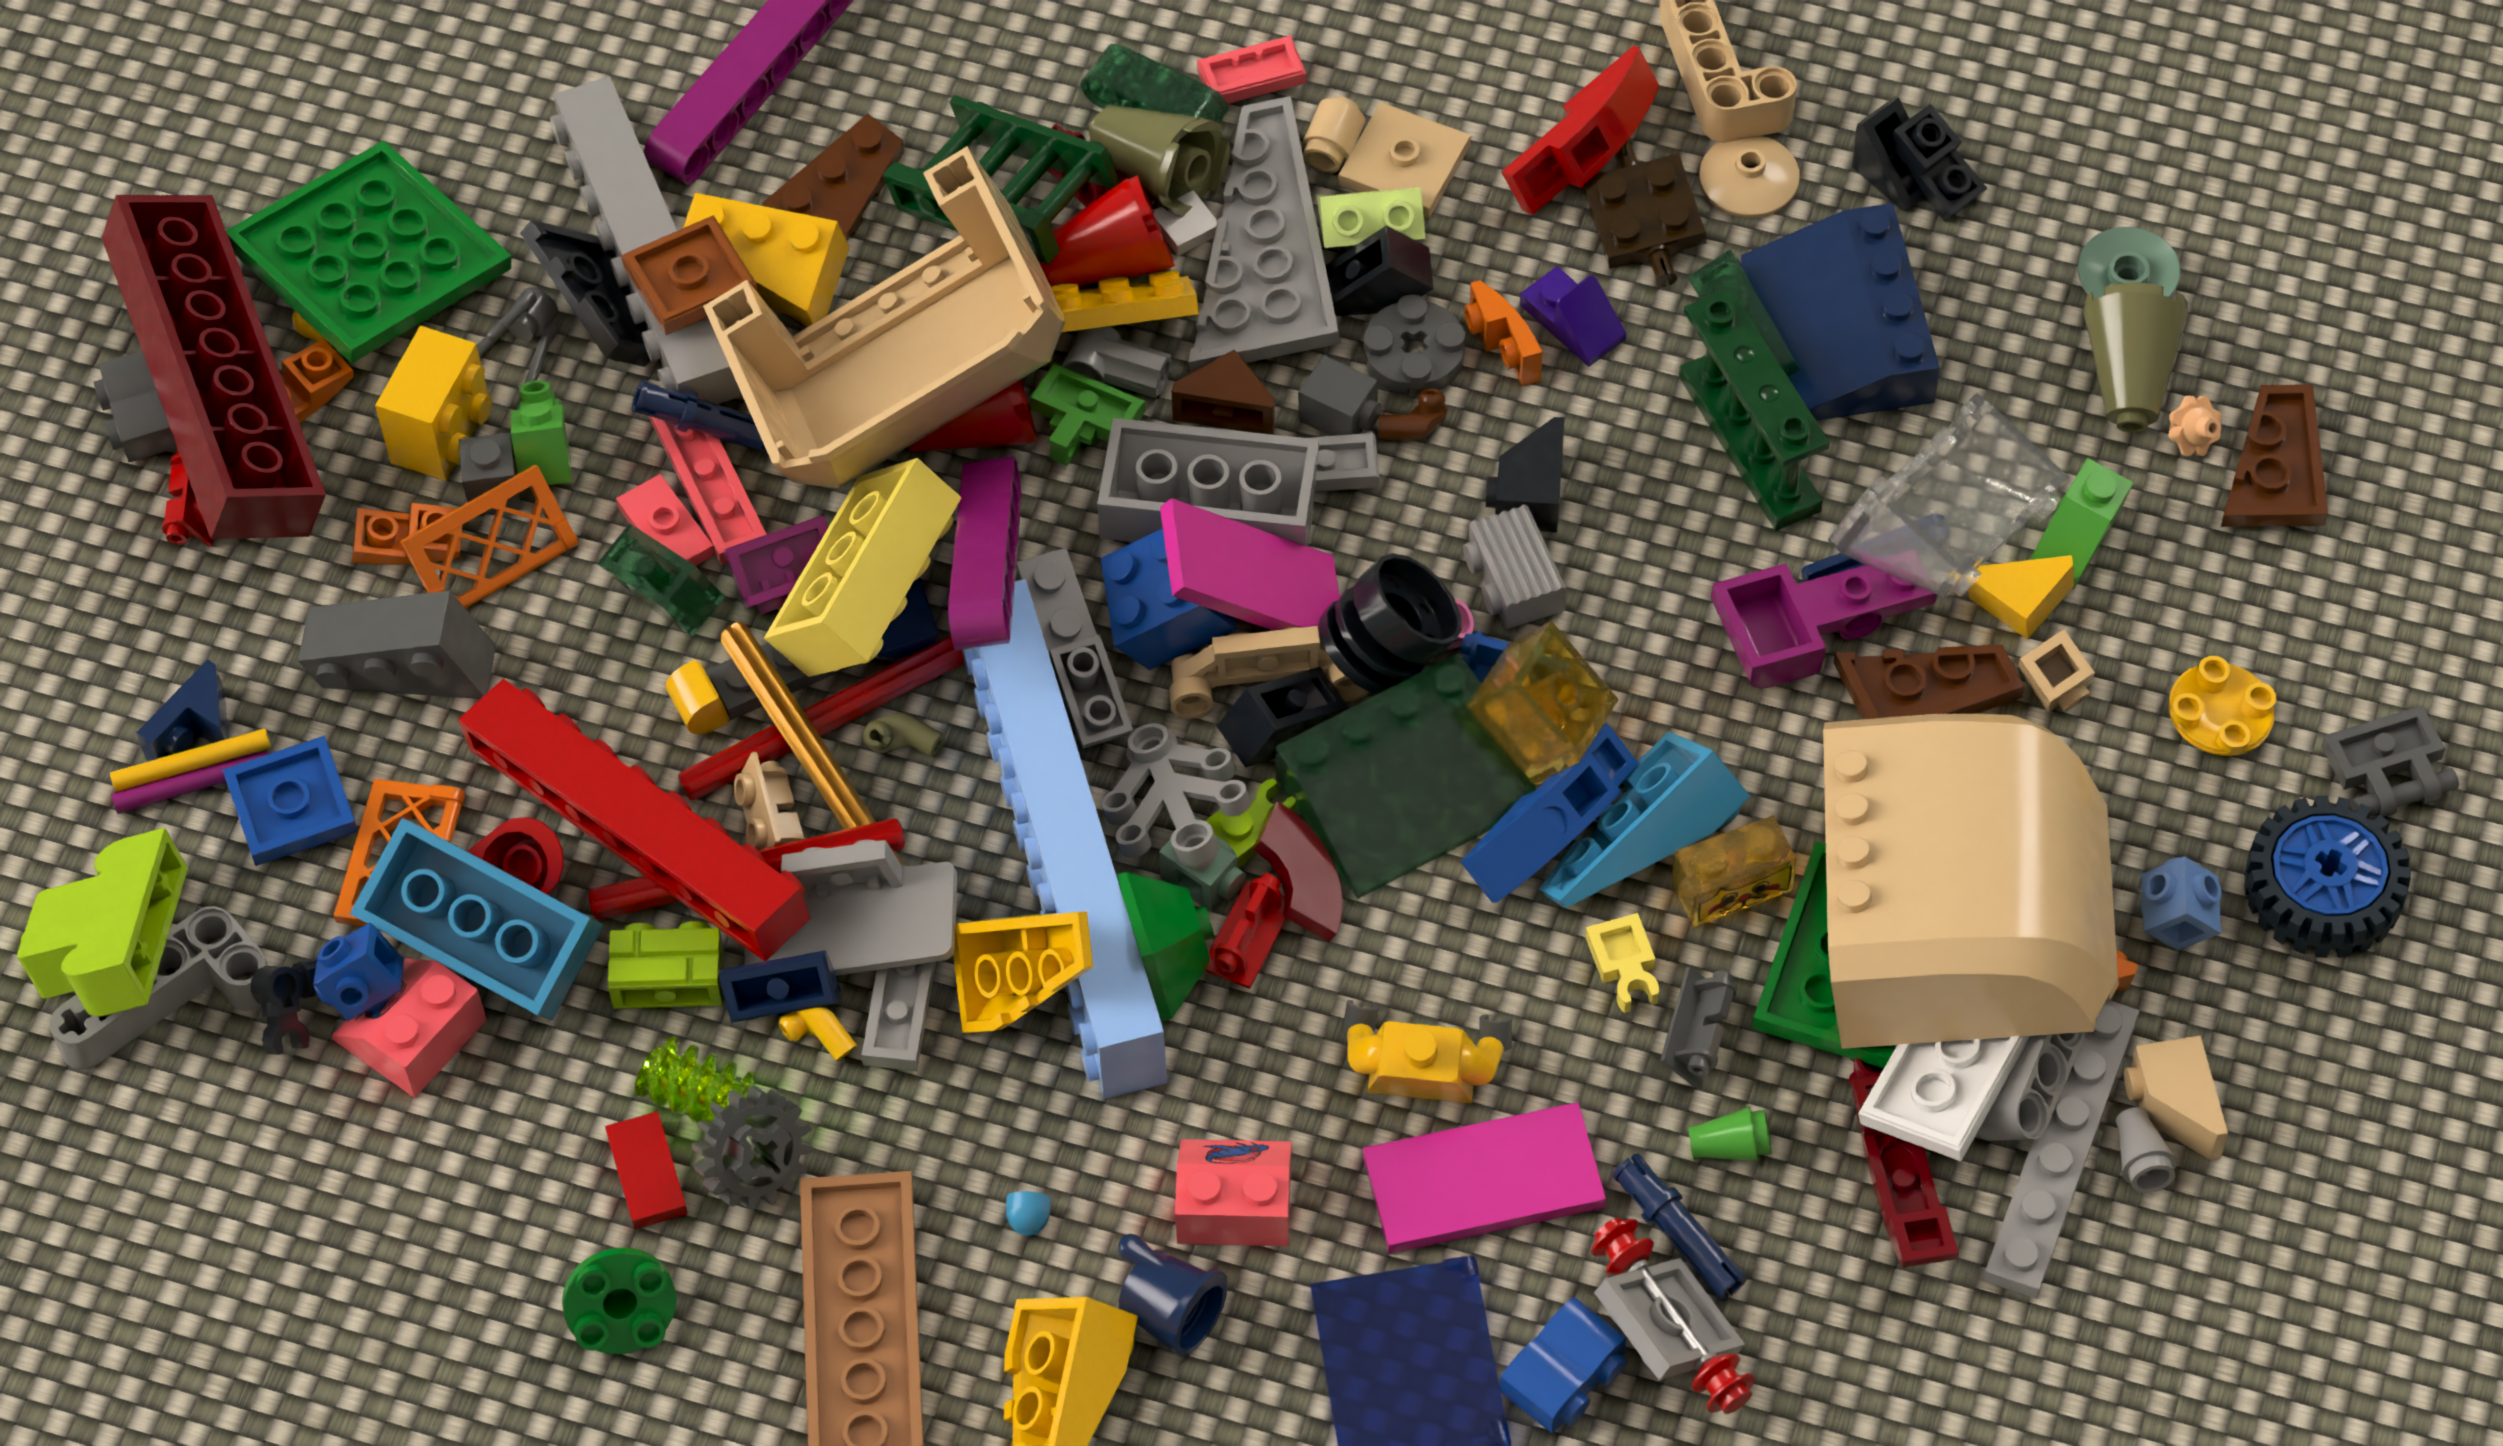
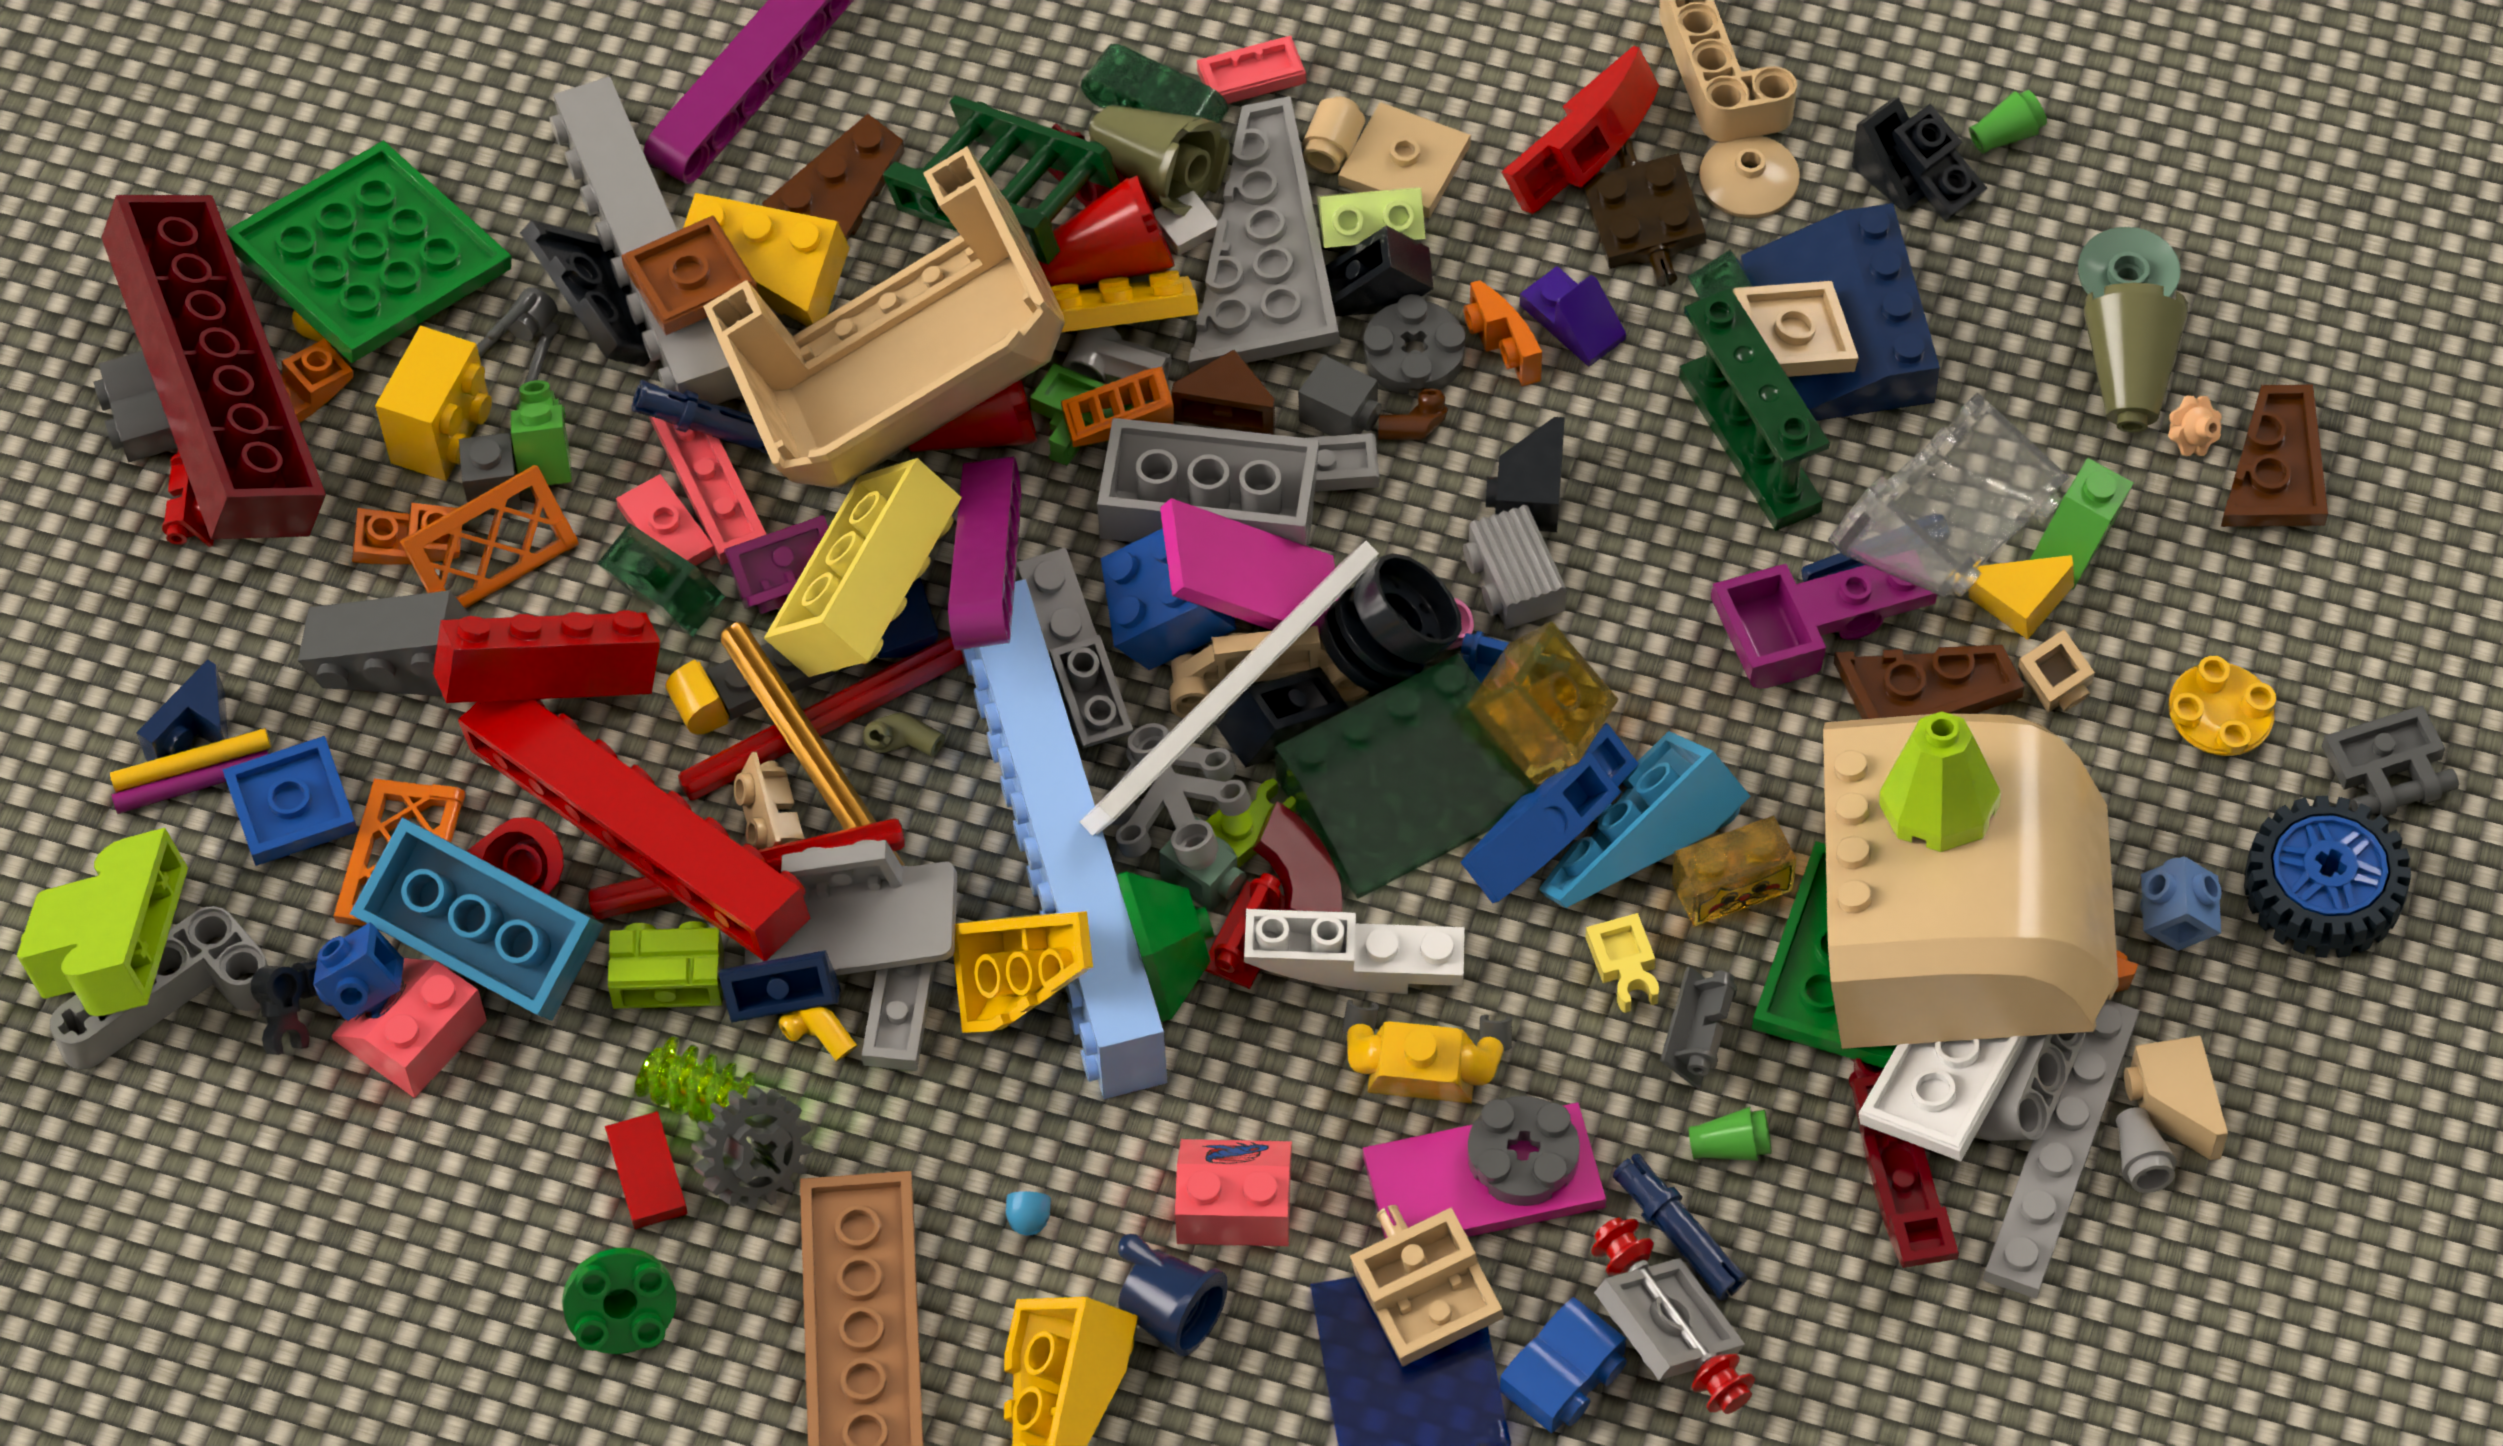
none -> red brick [433,610,660,703]
none -> orange slope [1061,367,1174,447]
none -> white tile [1080,540,1379,836]
none -> white slope [1244,909,1465,994]
none -> tan plate [1350,1205,1504,1367]
none -> dark grey plate [1468,1096,1580,1206]
none -> tan plate [1733,281,1859,377]
none -> lime cone [1879,711,2001,852]
none -> bright green cone [1969,90,2047,154]

